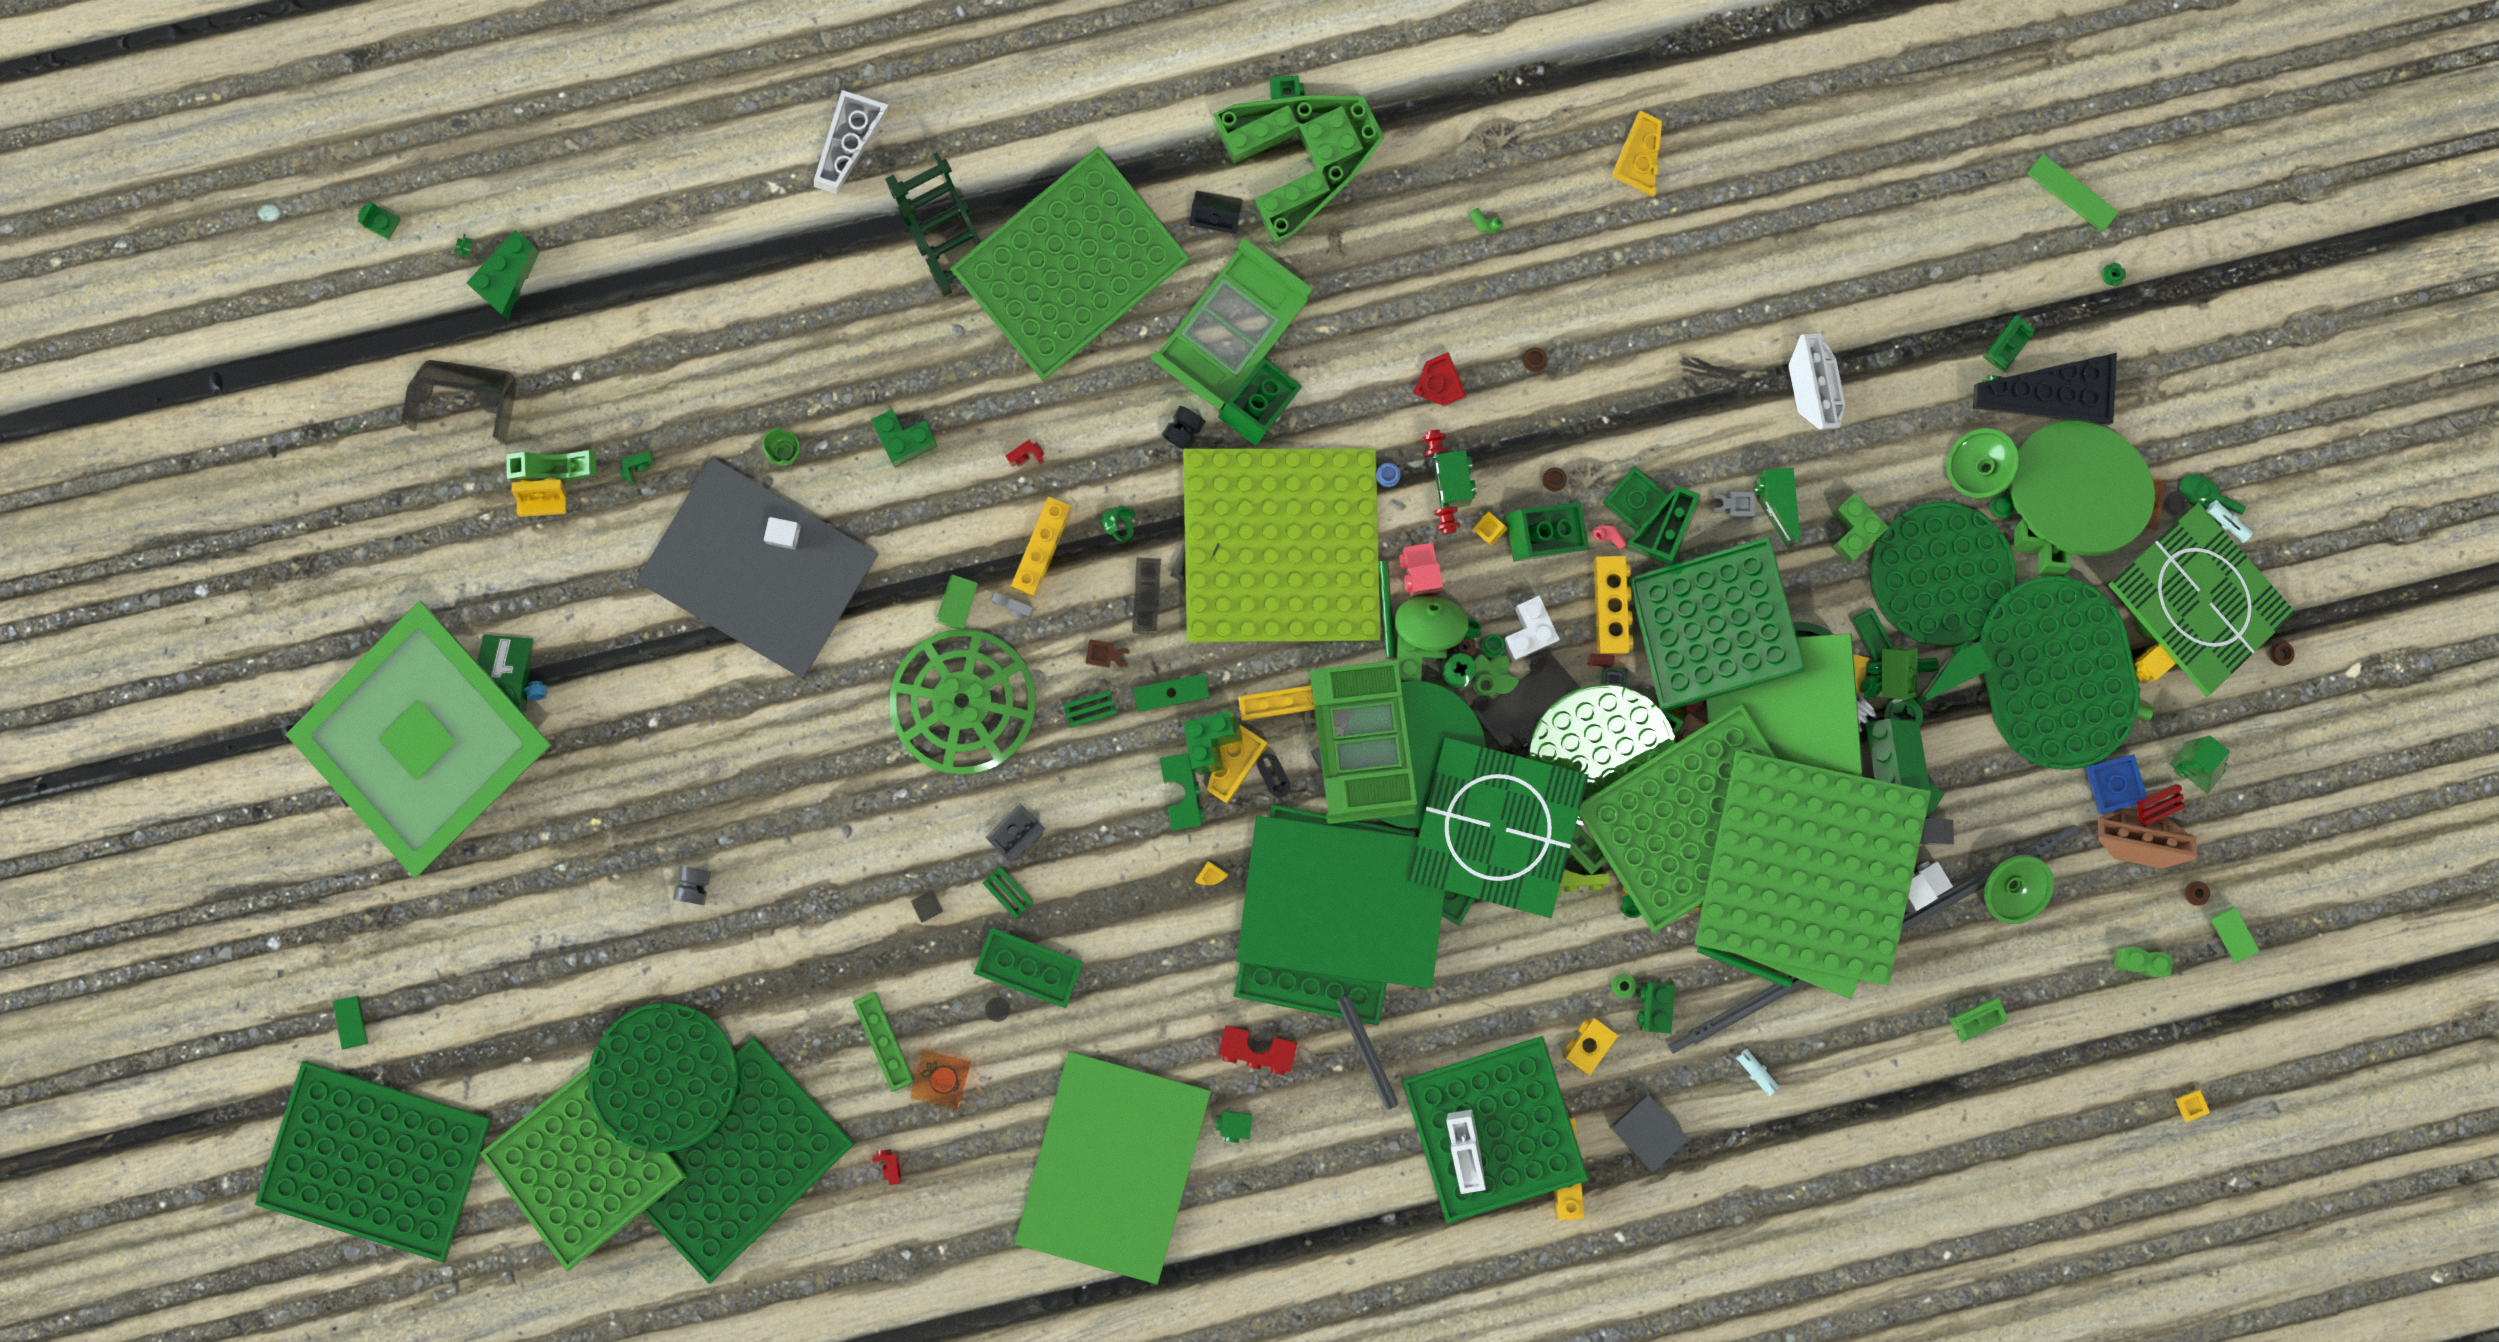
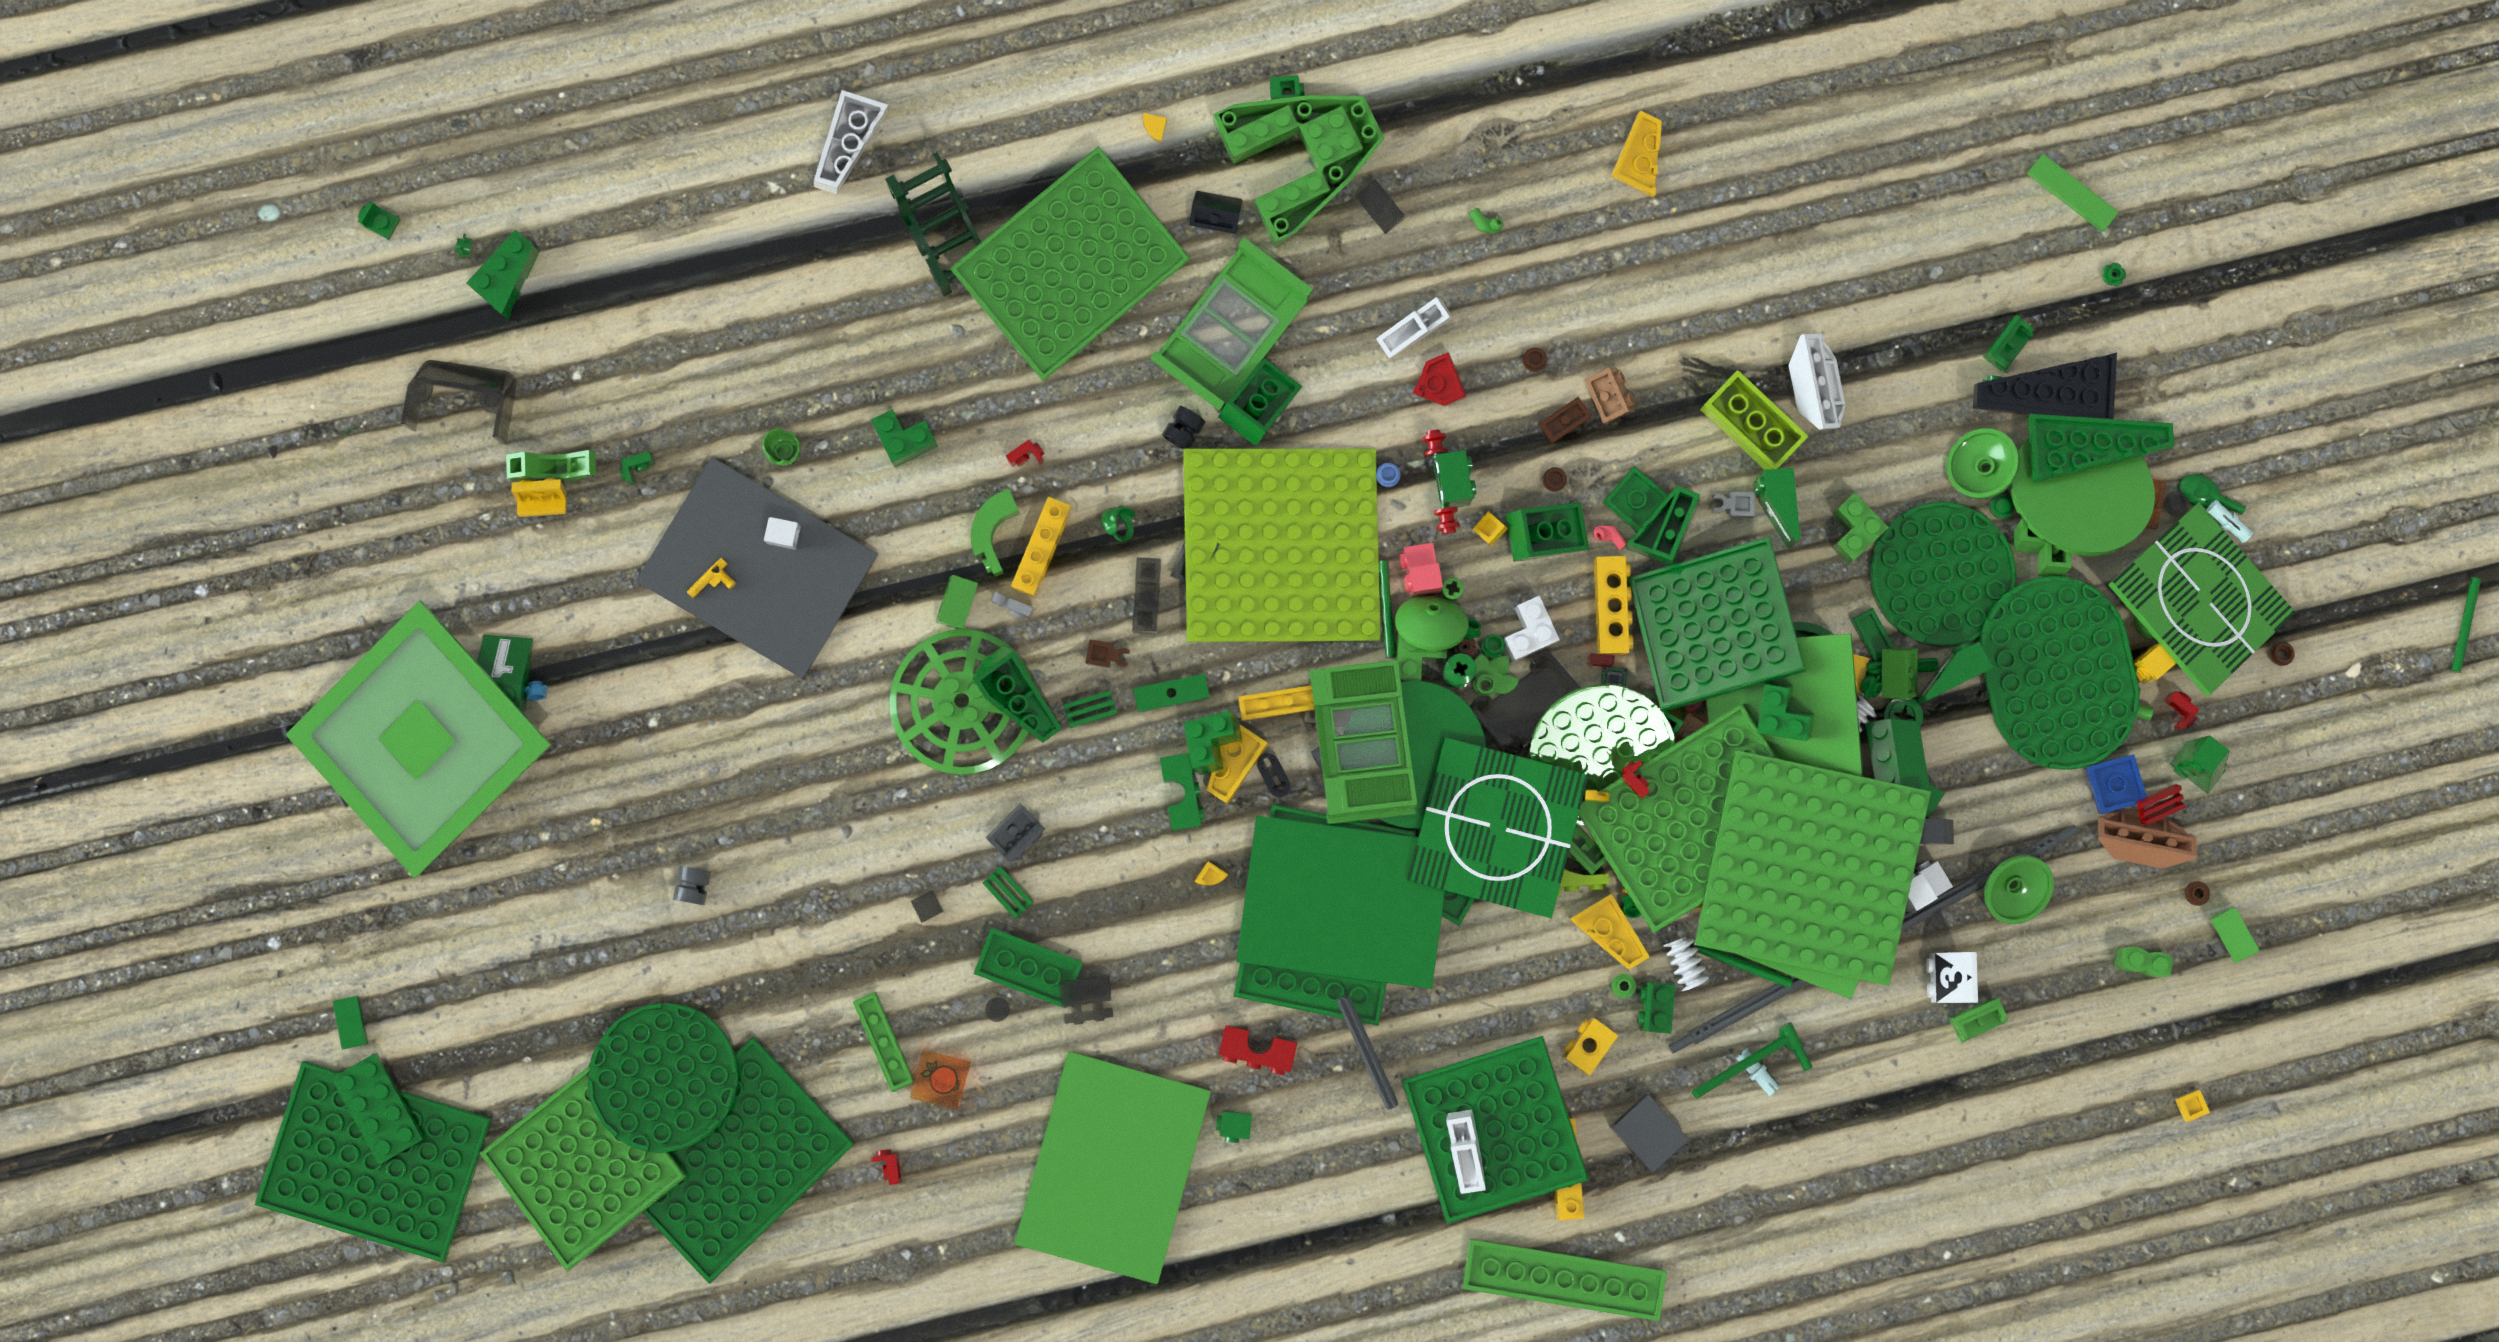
none -> green plate [331,1053,425,1165]
none -> yellow hose [686,558,736,598]
none -> bright green arch [971,488,1020,577]
none -> green wedge [972,646,1062,743]
none -> clear smoke plate [1060,975,1113,1025]
none -> yellow tile [1143,113,1167,143]
none -> clear smoke slope [1356,179,1405,234]
none -> white slope [1376,297,1453,359]
none -> bright green bush [1442,577,1464,600]
none -> bright green plate [1462,1239,1667,1321]
none -> reddish brown plate [1538,396,1592,444]
none -> yellow wing [1569,894,1650,970]
none -> medium nougat bracket [1585,367,1635,424]
none -> yellow tile [1585,790,1610,802]
none -> red bracket [1621,759,1650,799]
none -> white piece [1663,937,1709,992]
none -> green bar [1692,1022,1813,1099]
none -> lime brick [1700,370,1809,470]
none -> green brick [1757,682,1814,741]
none -> white slope [1926,952,1978,1003]
none -> green wing [2027,414,2175,483]
none -> red bracket [2164,691,2200,730]
none -> green bar [2451,577,2481,673]

